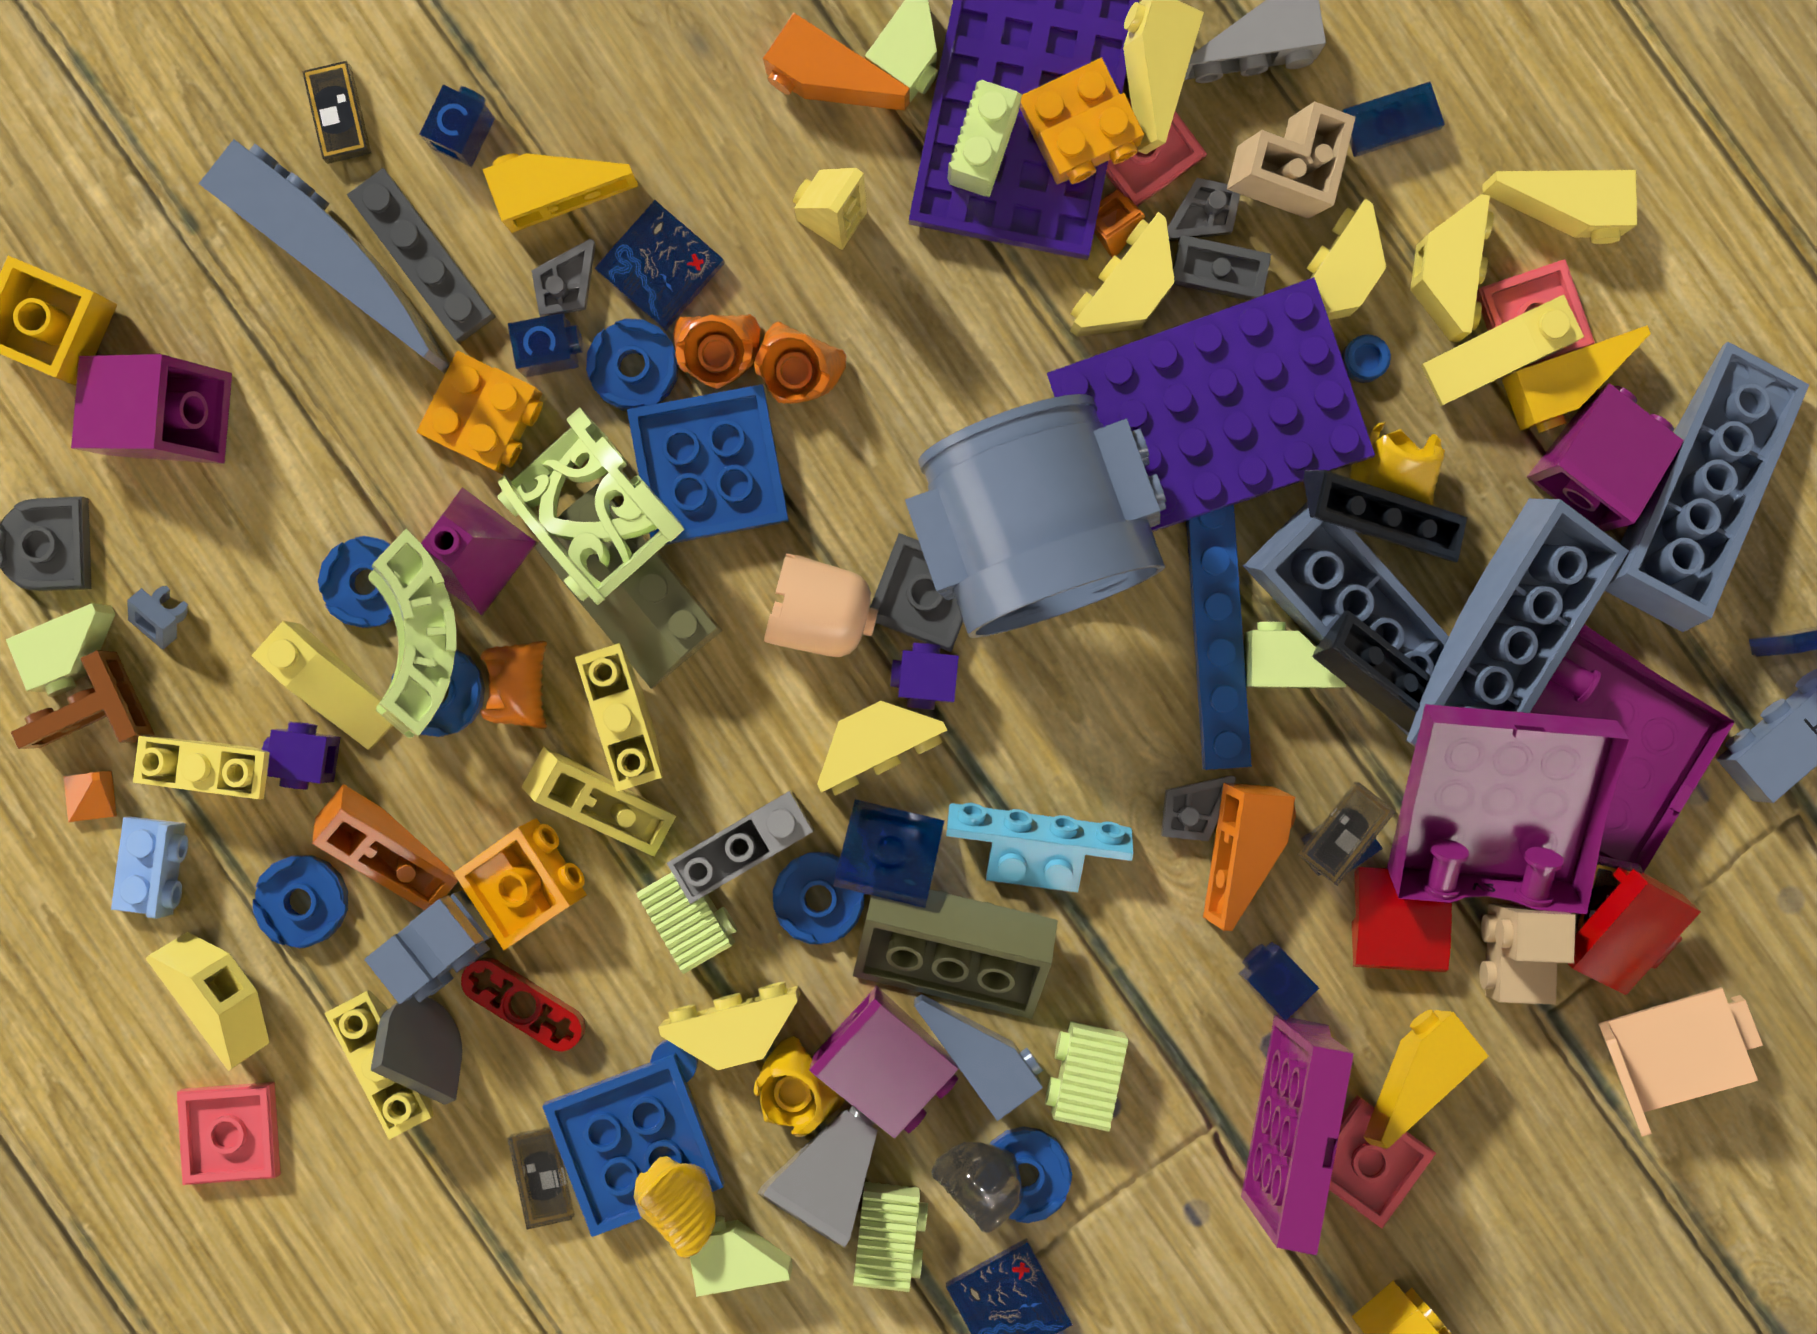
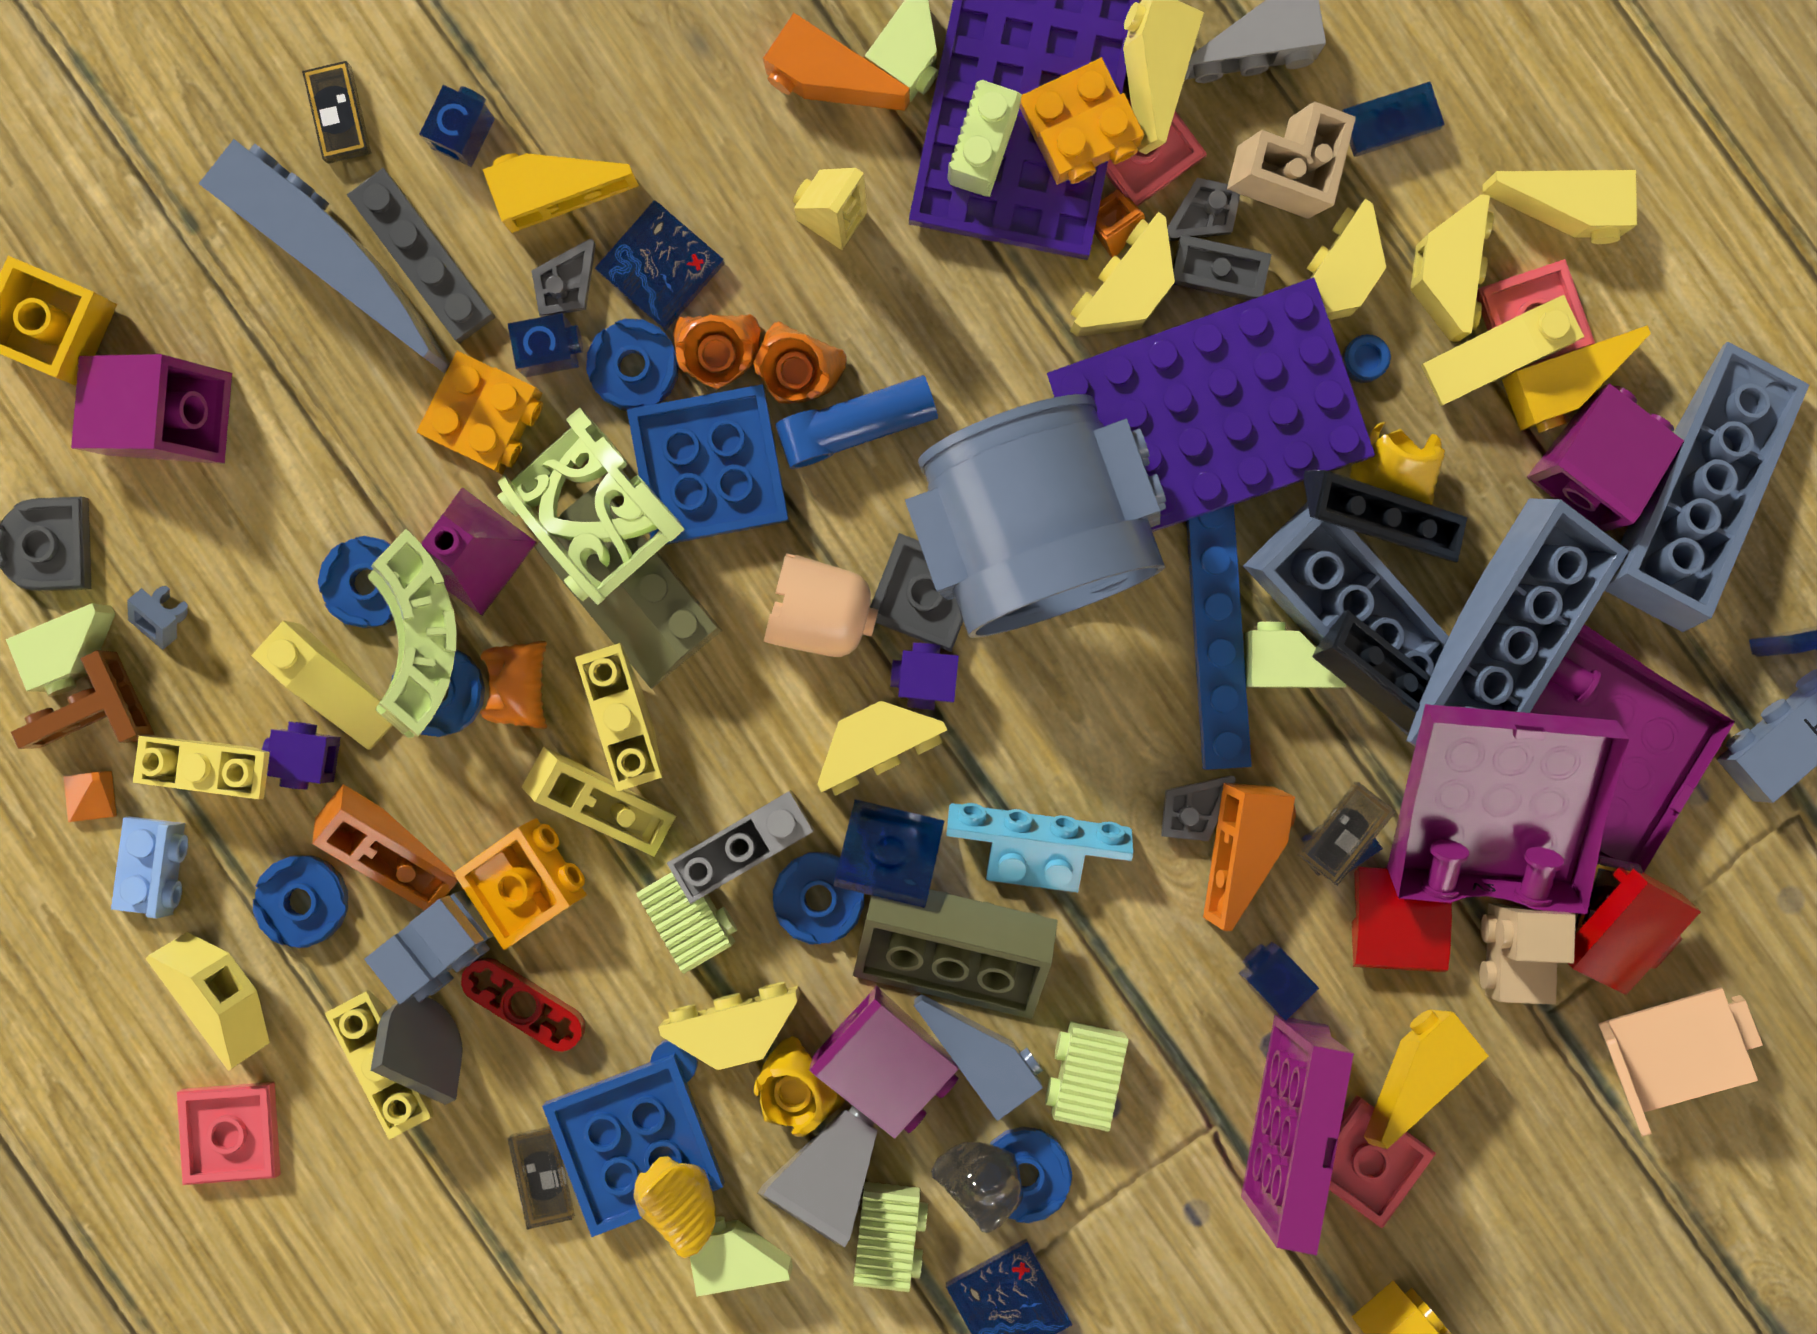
none -> blue piece [775,375,938,469]

